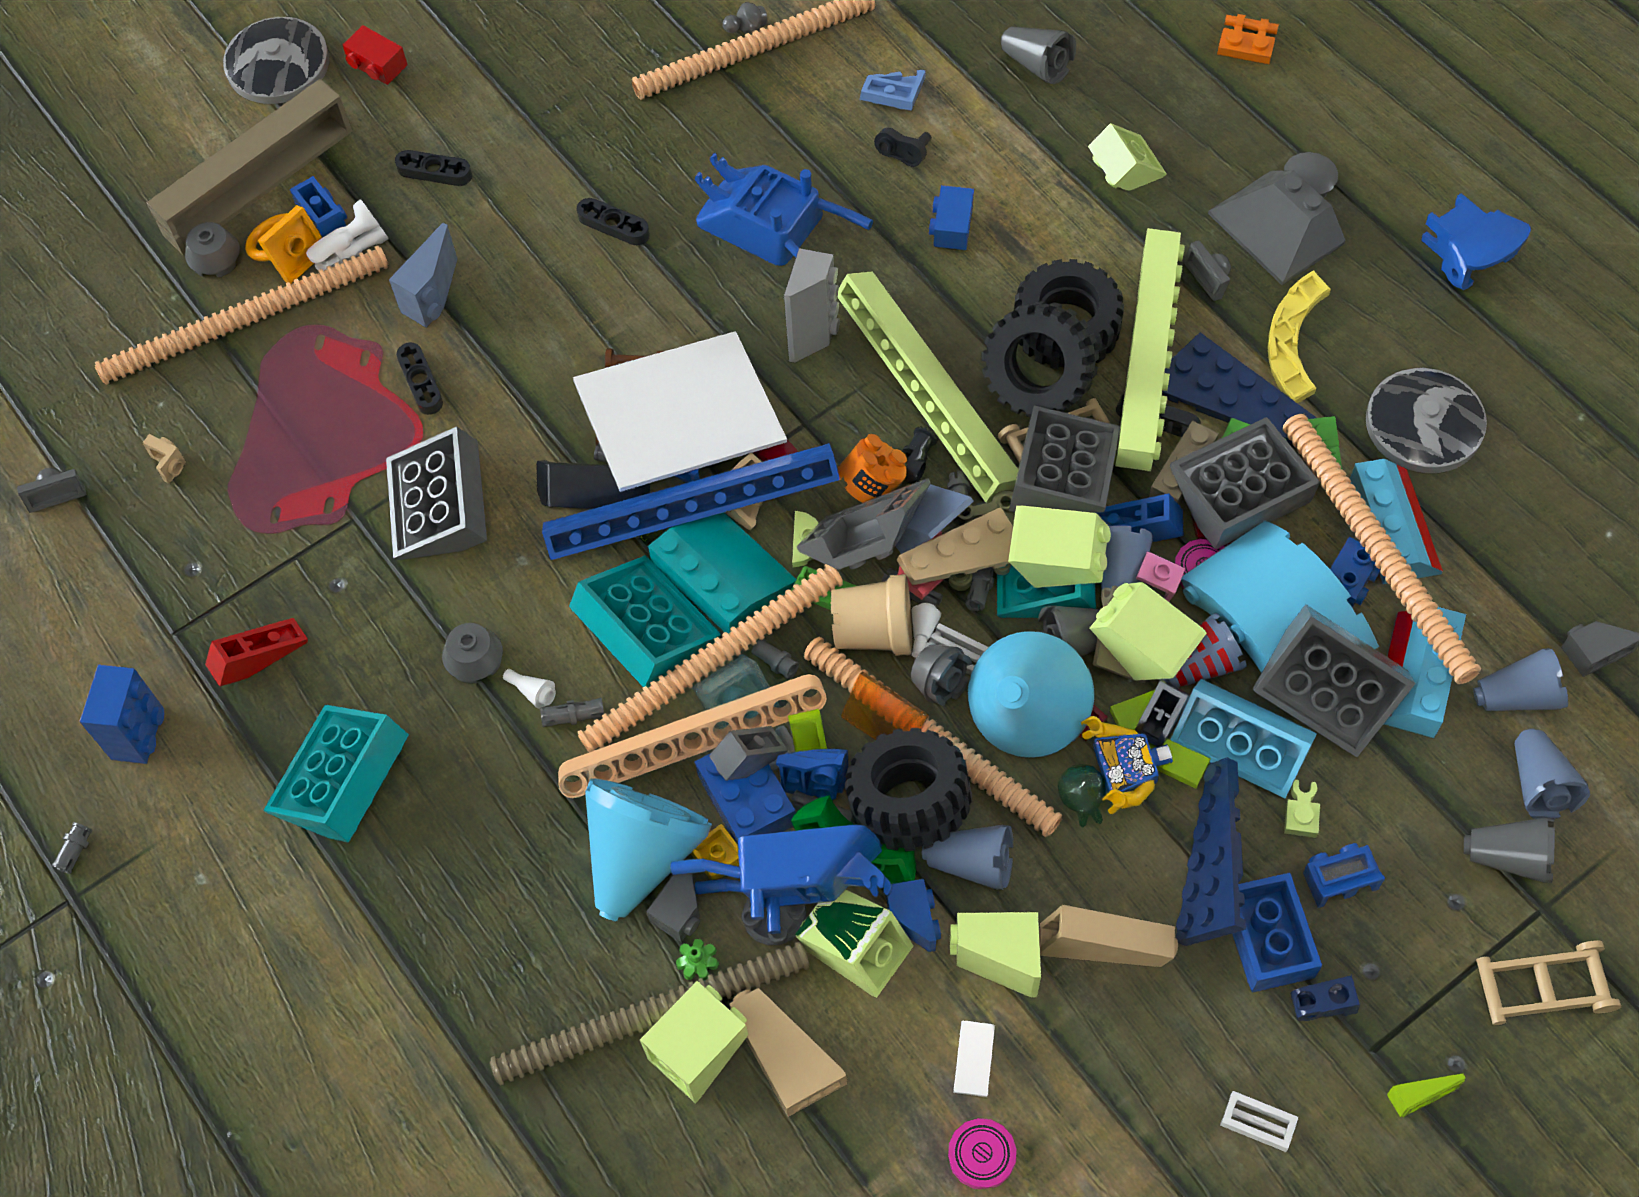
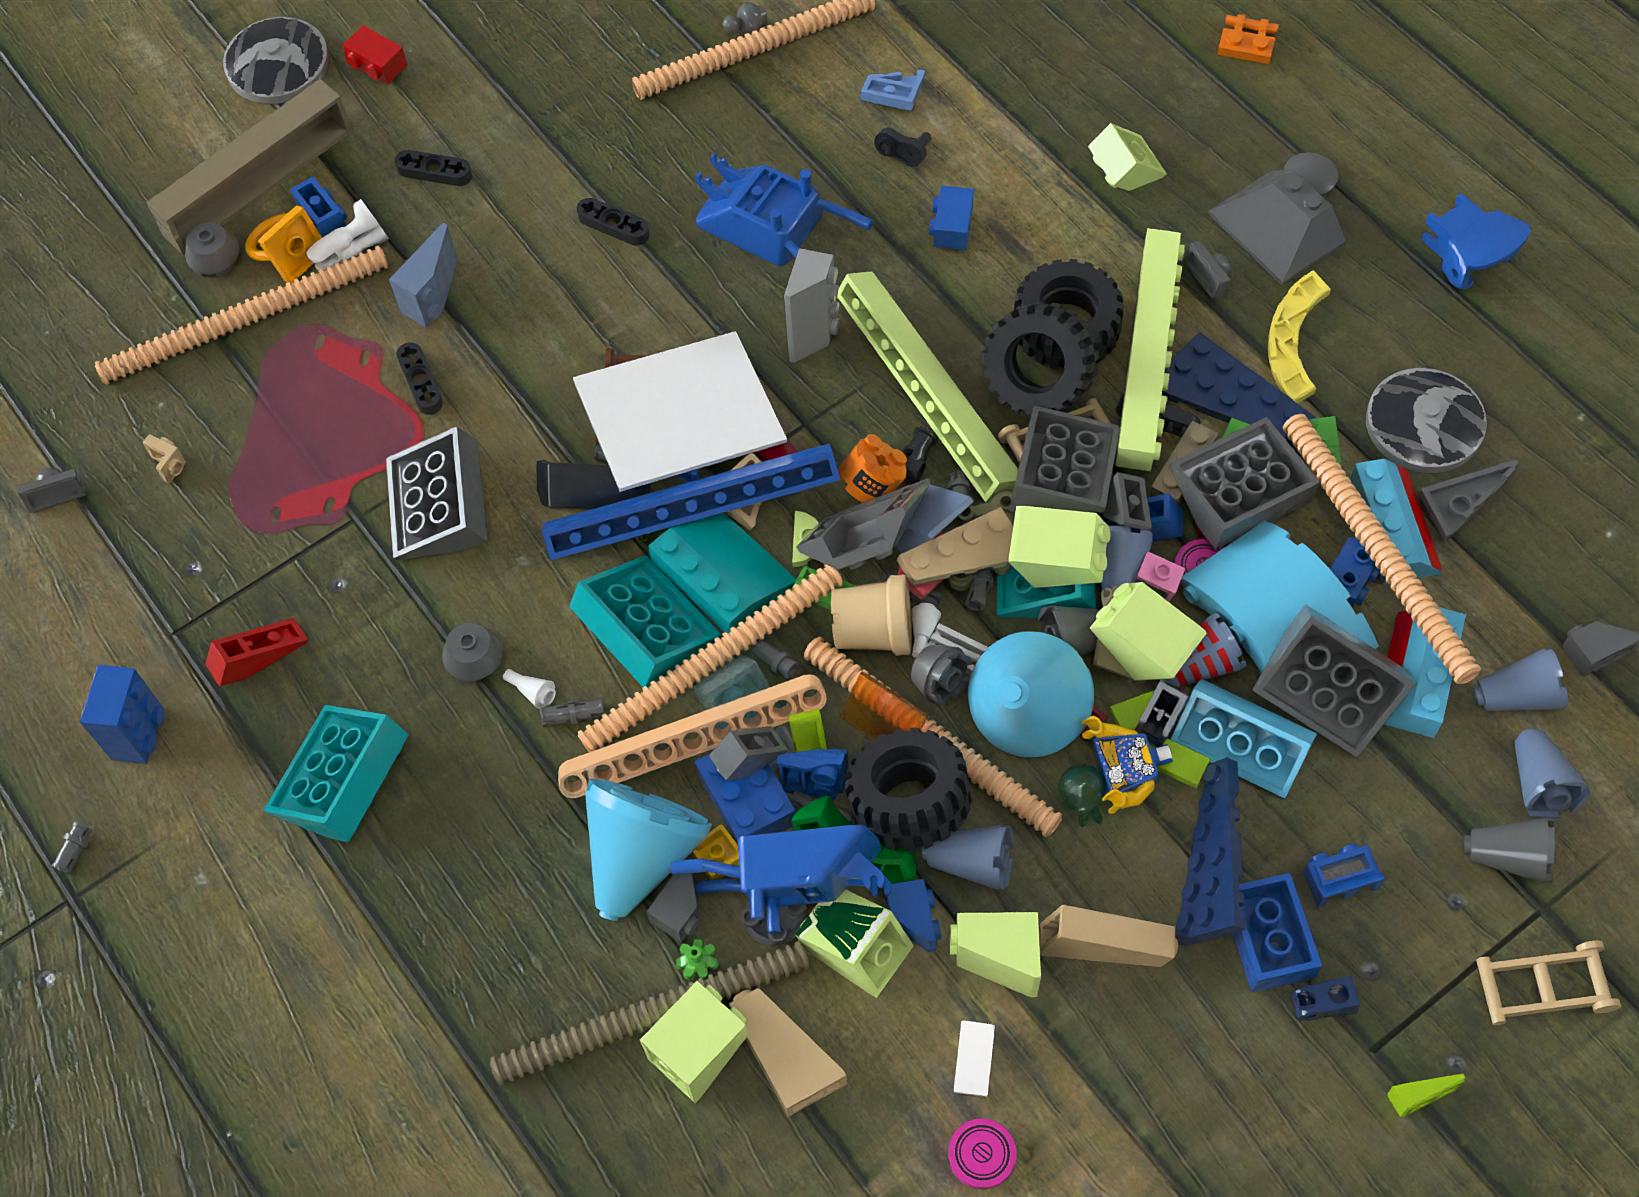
dark grey cone [1001,26,1076,85] -> none
white tile [1220,1091,1298,1152] -> none
yellowish green plate [1284,780,1320,838] -> none
none -> dark grey slope [1103,472,1152,531]
none -> dark grey wing [1419,459,1519,541]

